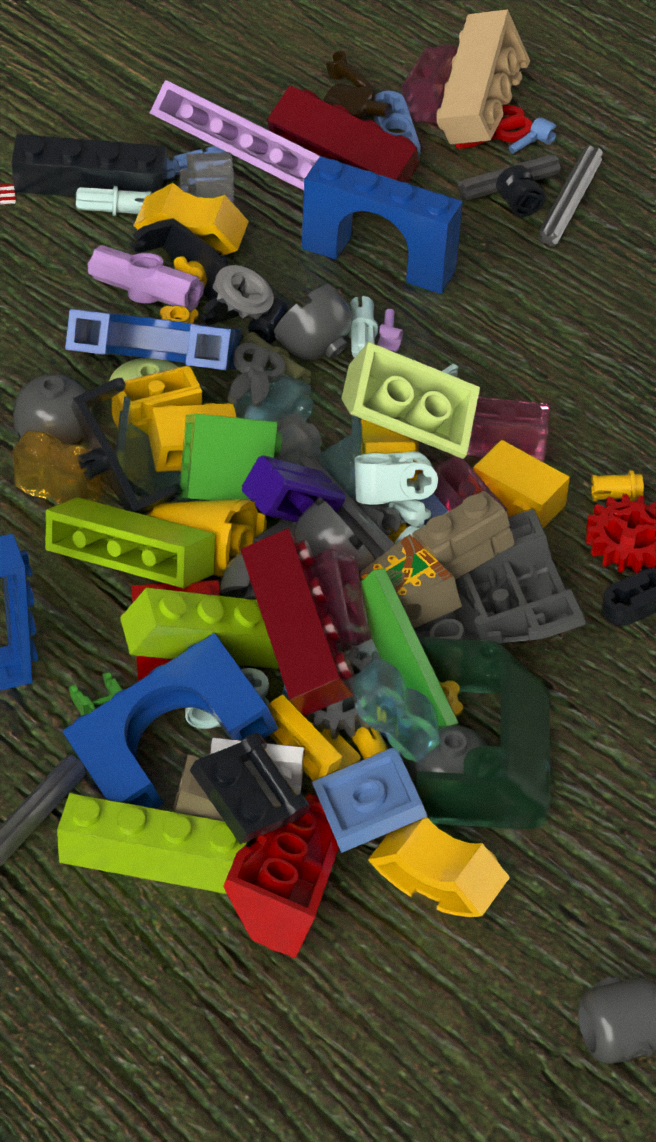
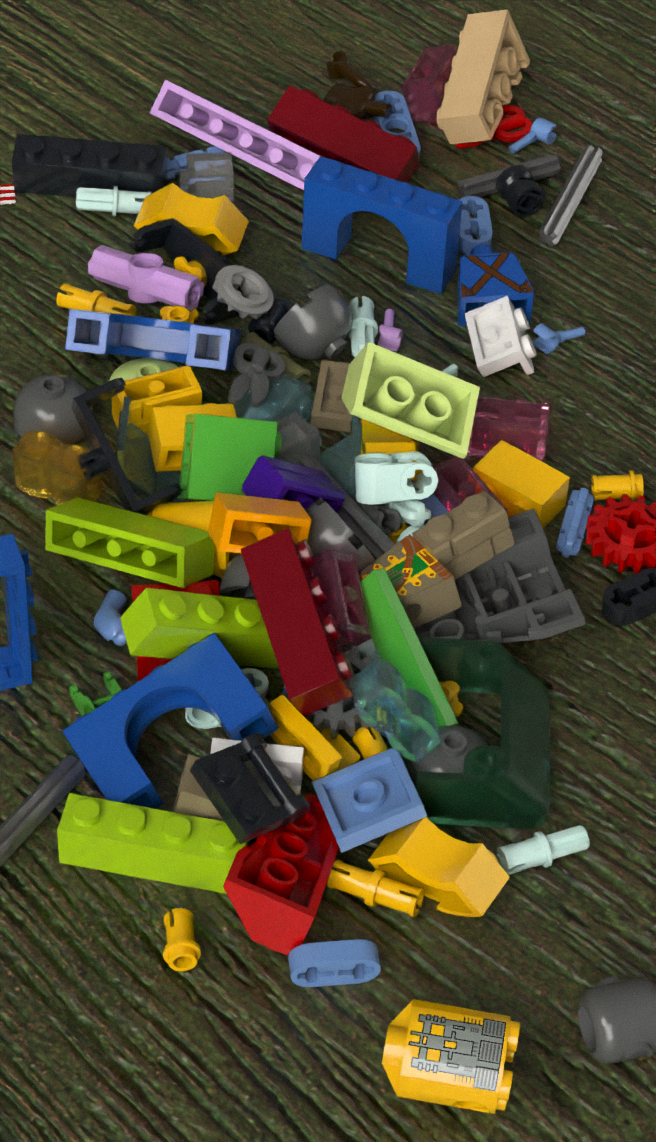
none -> yellow pin [56,283,137,316]
none -> medium blue arm [94,590,127,646]
none -> yellow pin [163,908,201,971]
none -> light orange brick [208,492,312,554]
none -> medium blue beam [288,939,381,987]
none -> dark tan plate [311,360,353,432]
none -> yellow pin [327,859,425,918]
none -> yellow cylinder [382,999,520,1114]
none -> blue torso [457,244,534,326]
none -> medium blue beam [458,196,493,255]
none -> white bracket [464,296,537,377]
none -> light aqua axle [497,825,590,875]
none -> medium blue hand [532,323,585,354]
none -> medium blue axle [556,487,594,558]

